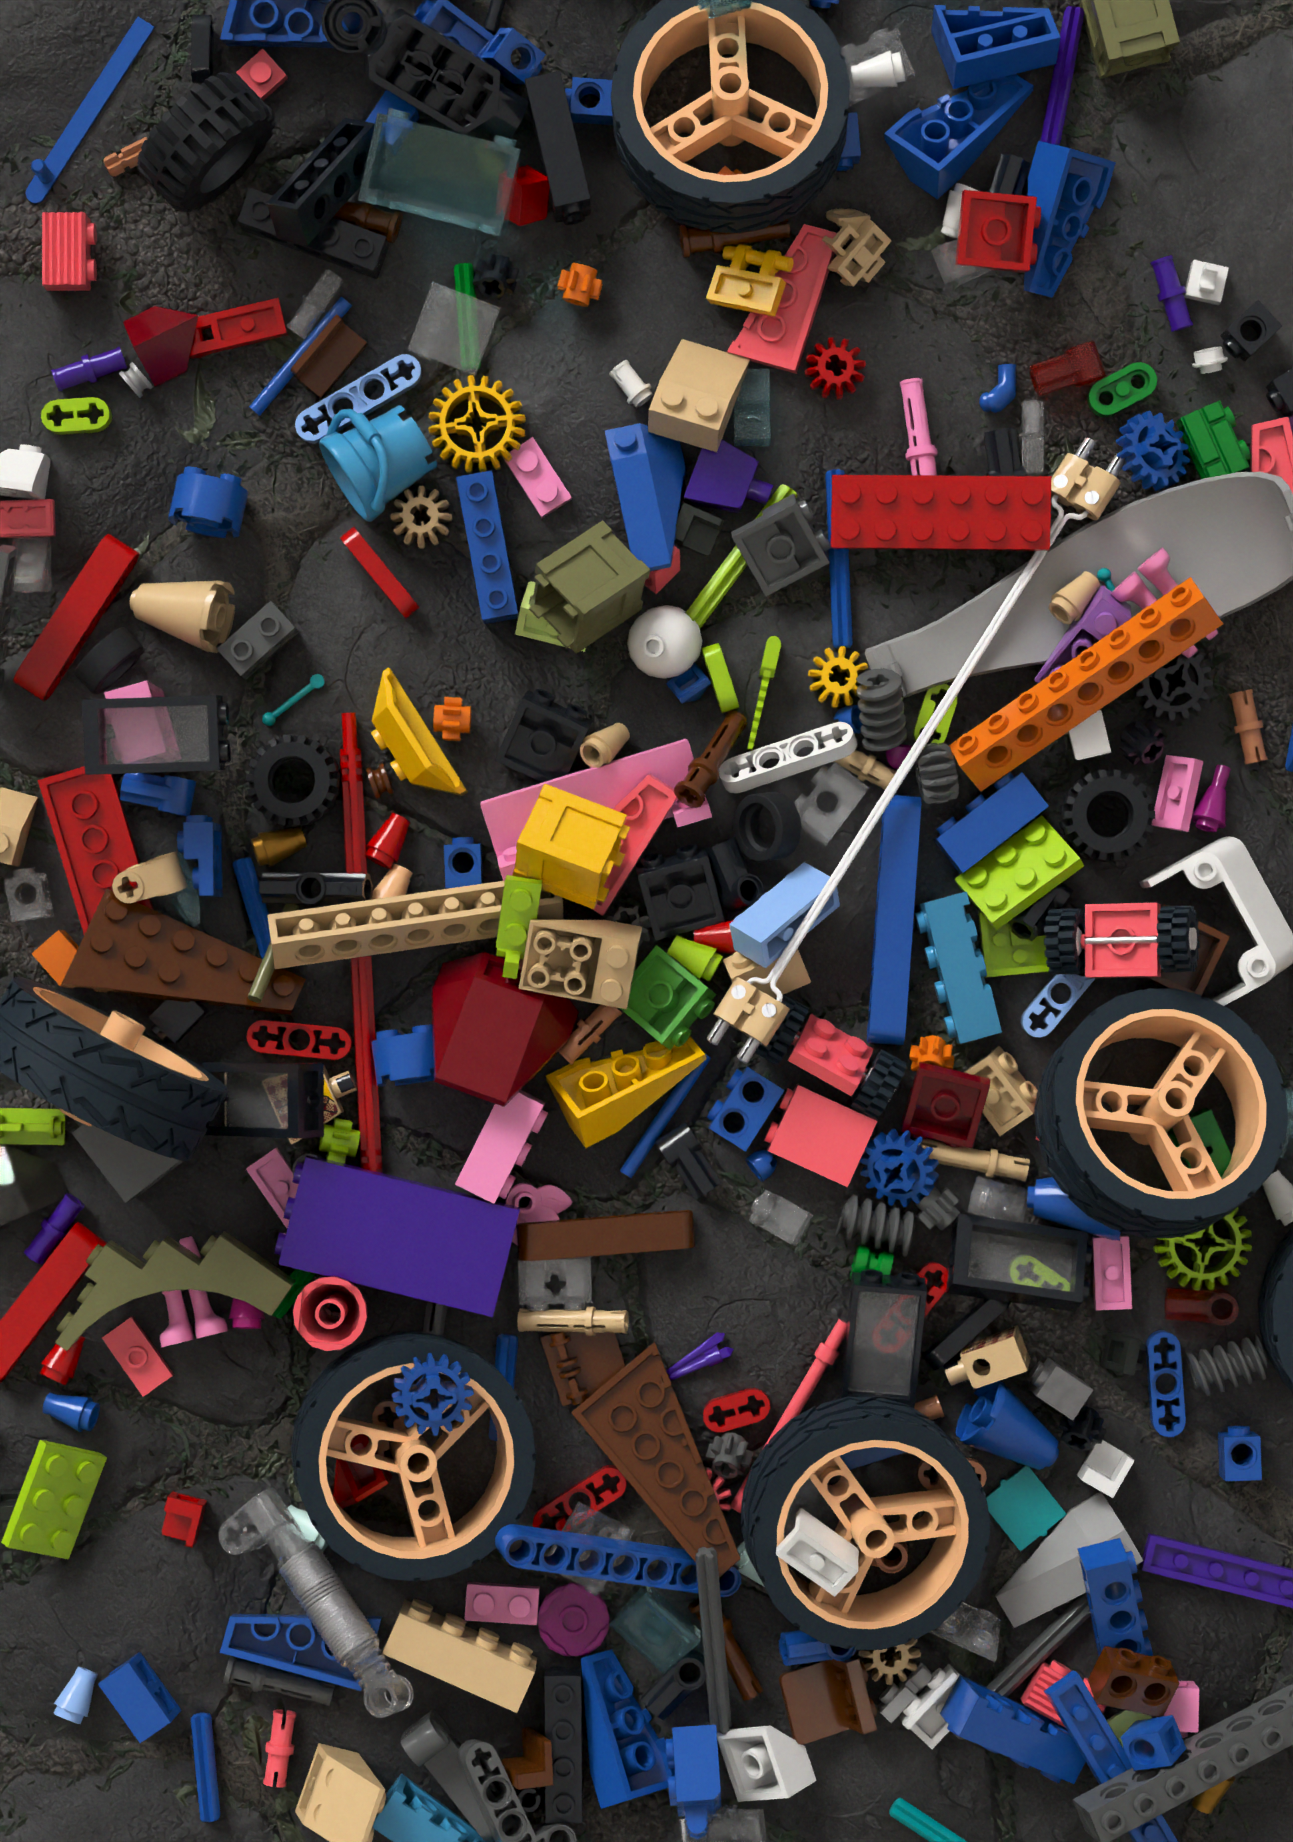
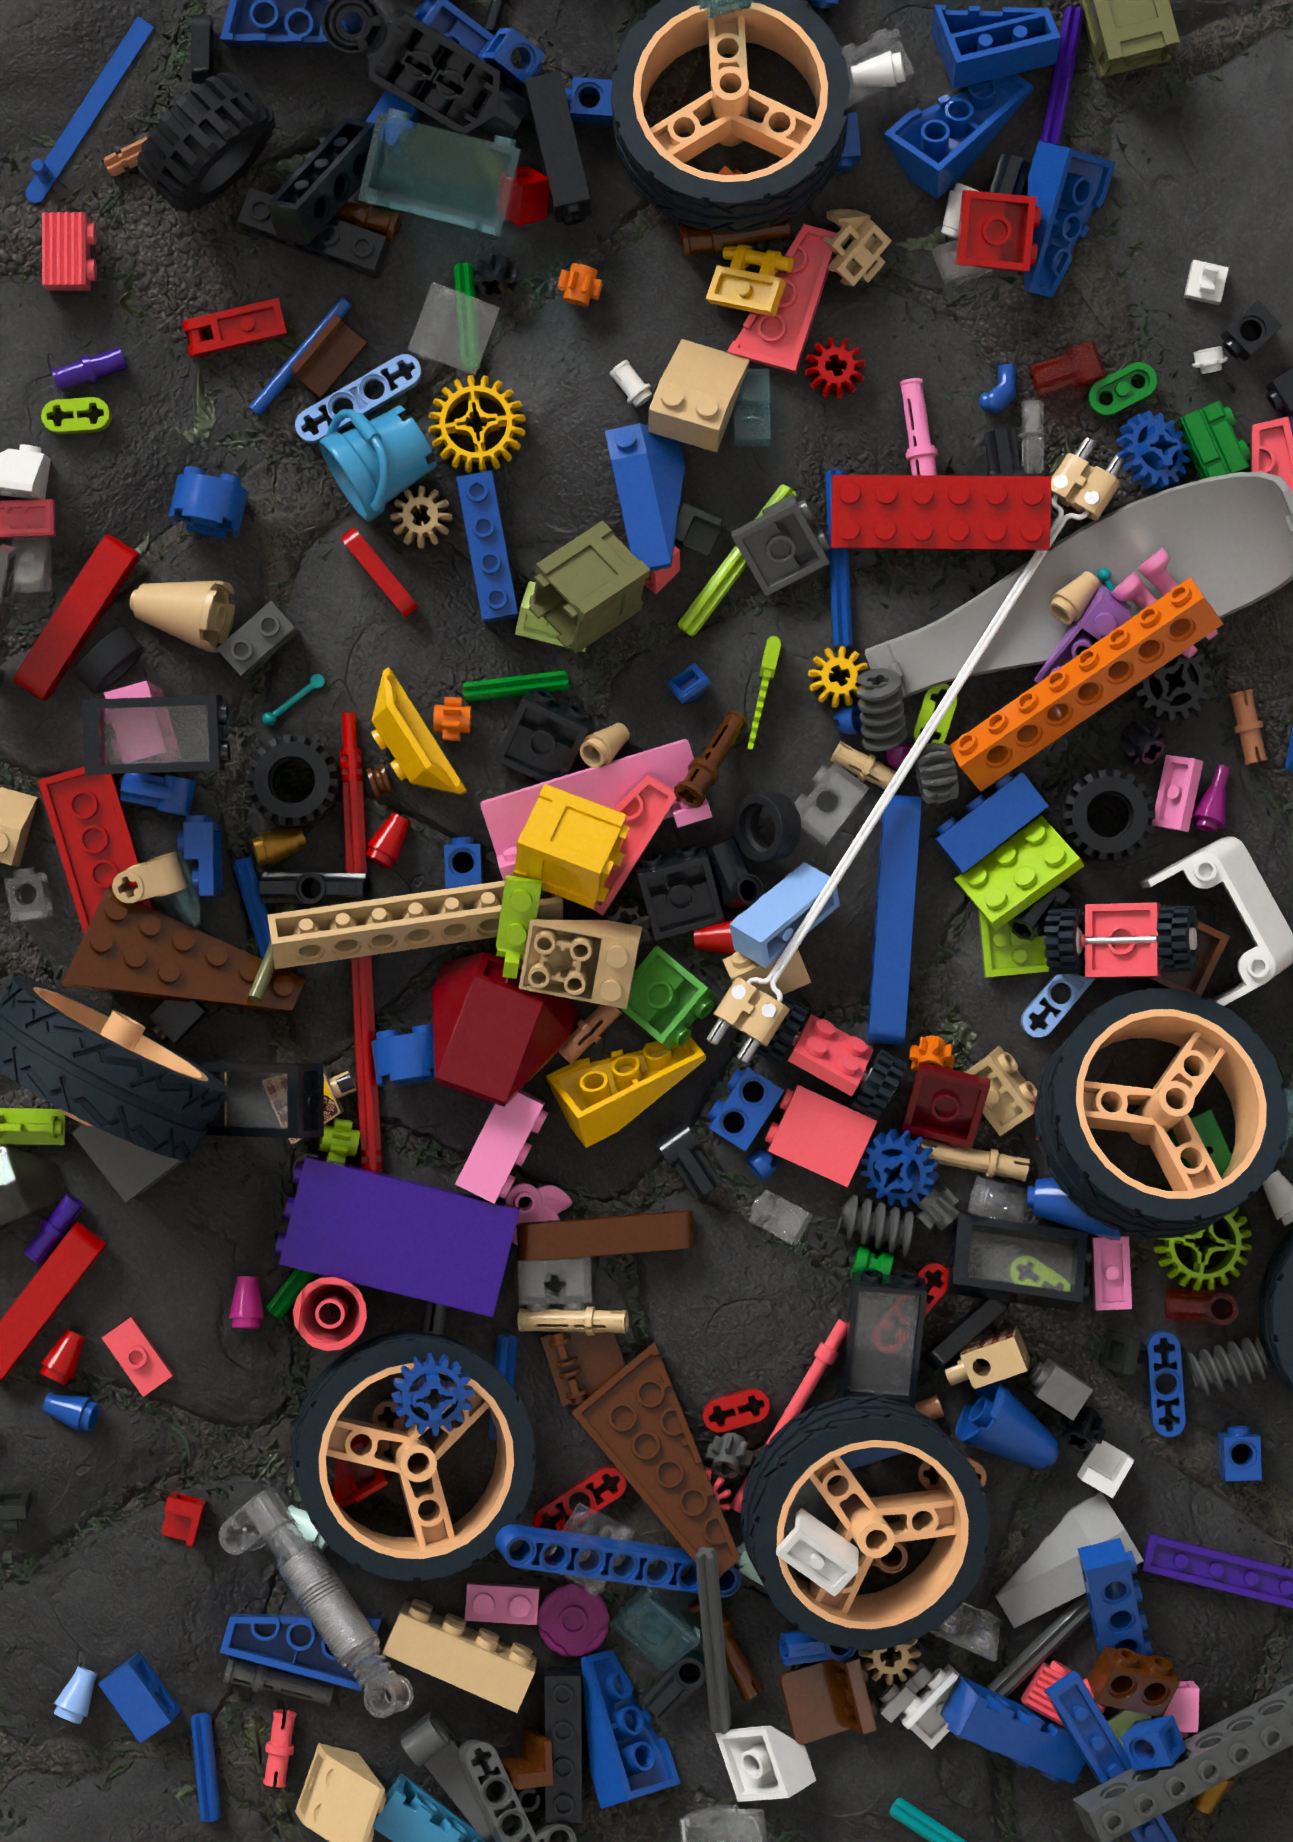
lime plate [1,1440,107,1559] -> none
orange brick [32,930,79,986] -> none
olive arch [55,1231,296,1351] -> none
light grey bush [119,362,153,398] -> none
dark red slope [123,306,198,387] -> none
bright pink piece [160,1236,228,1347] -> none
coral plate [236,48,288,101] -> none
red beam [246,1020,353,1060] -> none
bright pink plate [246,1148,299,1228] -> none
clear axle [286,269,343,340] -> none
light nougat cone [370,864,413,900] -> none
bright pink plate [503,437,572,518] -> none
blue bar [620,1054,711,1178] -> none
white cylinder [627,605,702,679] -> none
dark purple piece [666,1332,734,1381] -> none
blue hinge [666,1725,721,1840] -> none
lime cone [667,935,723,982] -> none
dark purple torso [683,440,773,513] -> none
lime beam [701,643,739,713] -> none
white beam [719,722,857,793] -> none
dark azure wedge [915,891,1002,1044] -> none
teal piece [986,1465,1067,1552] -> none
white panel [1065,710,1111,760] -> none
dark purple pin [1150,255,1193,332] -> none
none -> green axle [462,670,569,702]

